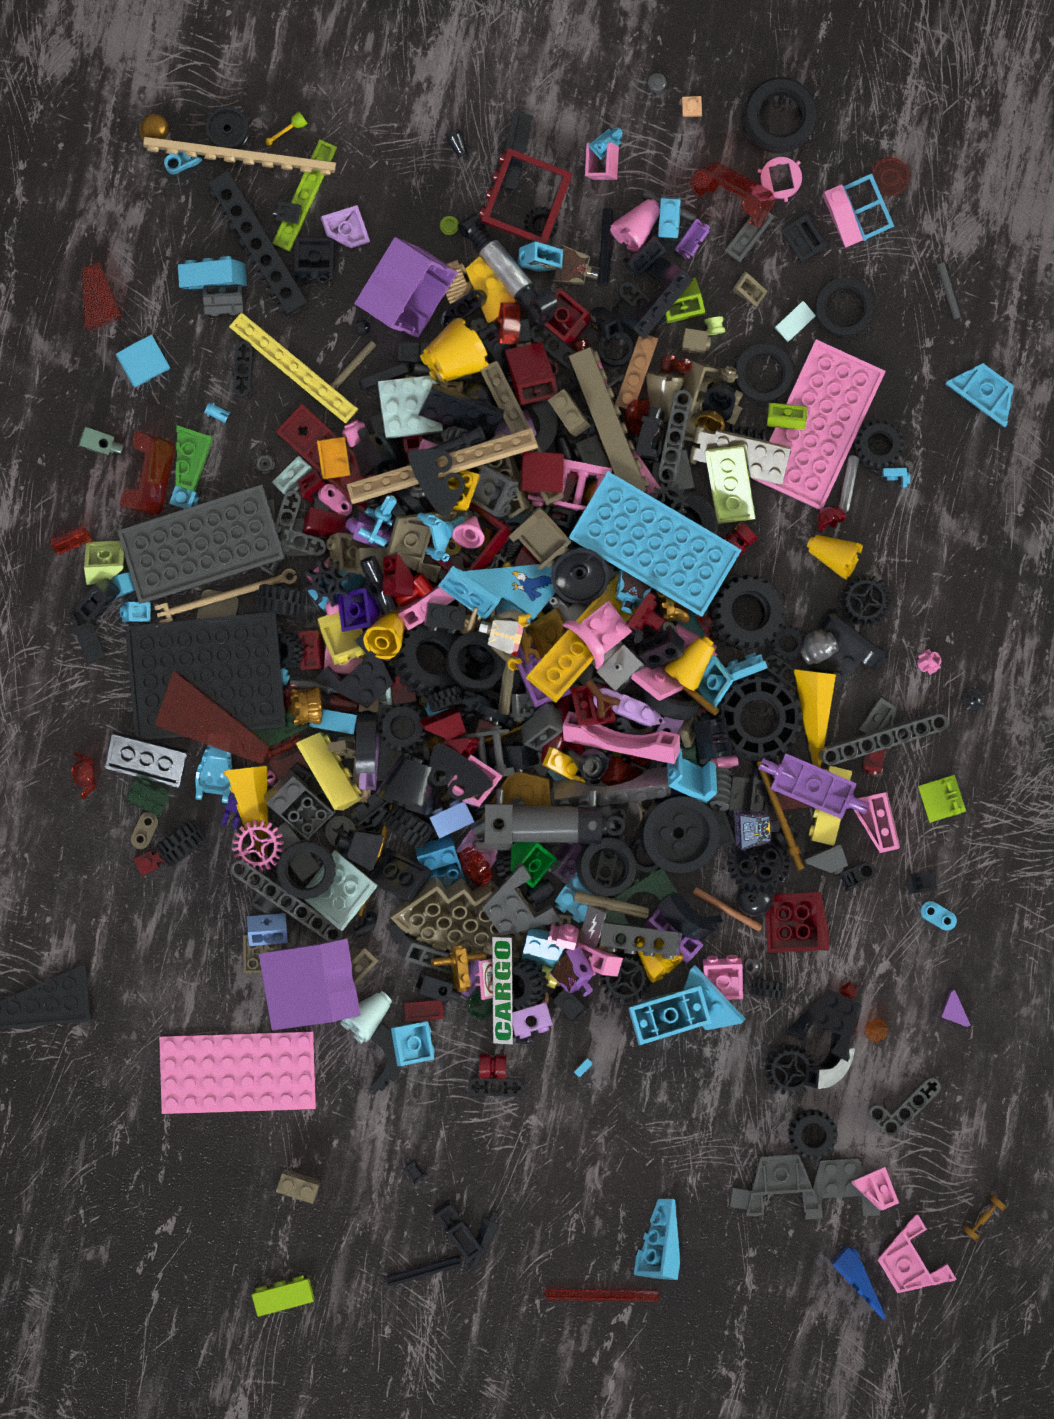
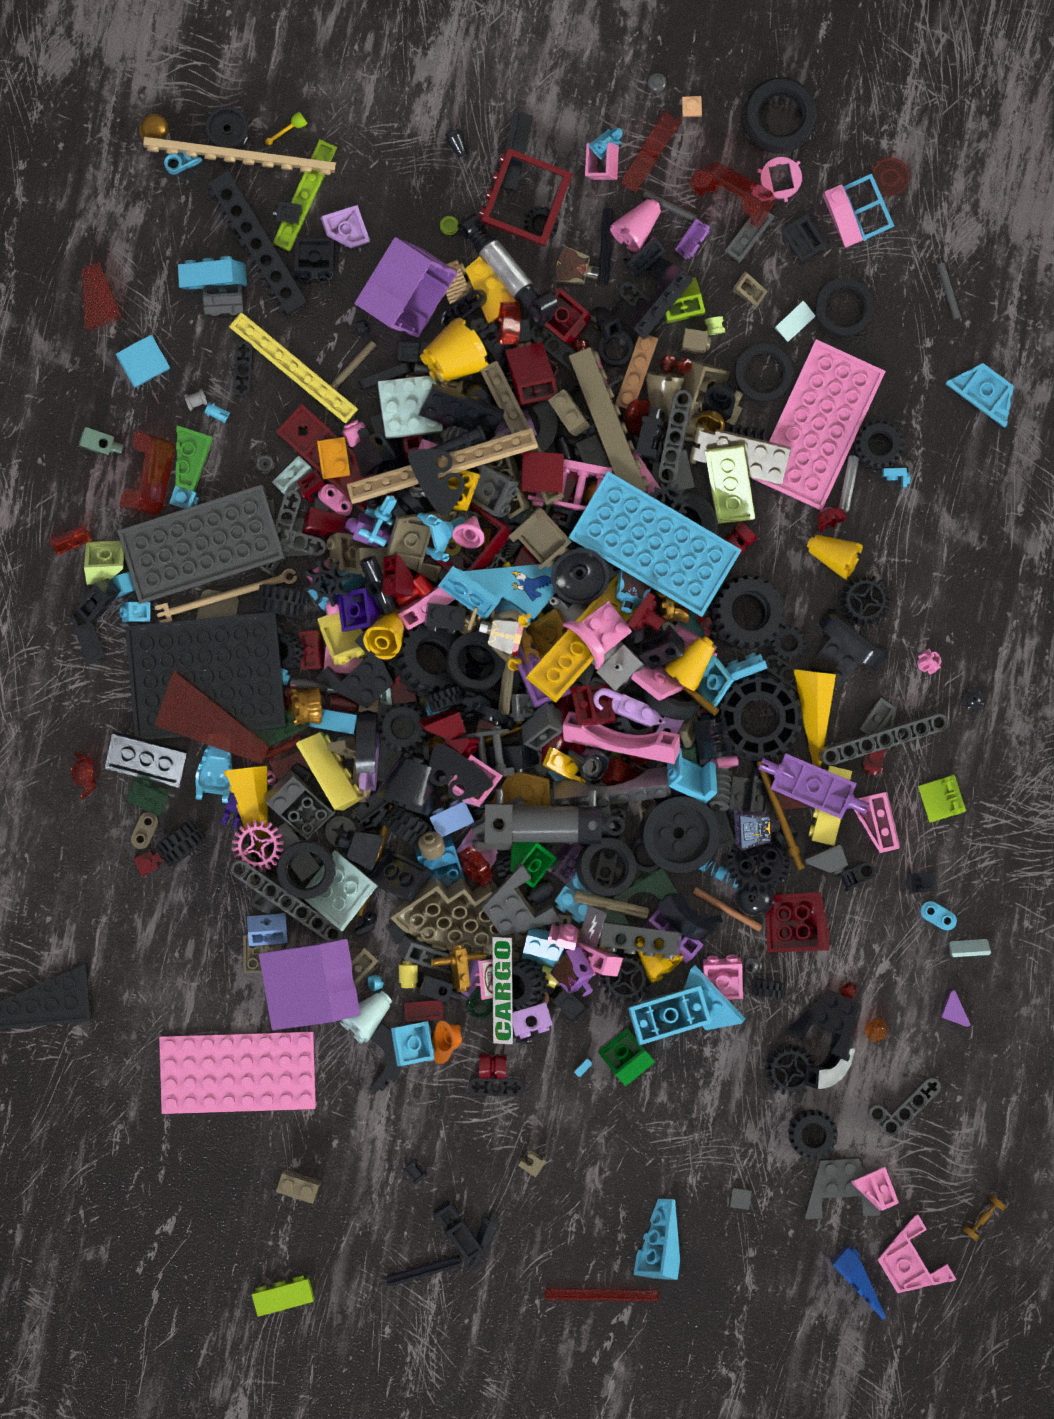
medium azure torso [517,242,563,272] -> none
reddish brown piece [585,679,620,718] -> none
medium azure brick [658,196,681,238] -> none
dark tan plate [720,366,738,383] -> none
dark grey wing [746,1154,822,1217] -> none
lime slope [767,403,807,430] -> none
flat silver hair [800,629,838,664] -> none
none -> light grey bush [184,389,208,411]
none -> medium azure hinge [368,975,384,991]
none -> light yellow brick [399,960,418,988]
none -> dark tan head [418,831,445,860]
none -> orange piece [431,1021,462,1064]
none -> dark tan hinge [518,1150,546,1177]
none -> green slope [598,1028,655,1086]
none -> clear red piece [620,110,682,193]
none -> medium azure piece [699,861,738,888]
none -> light aqua slope [949,939,991,957]

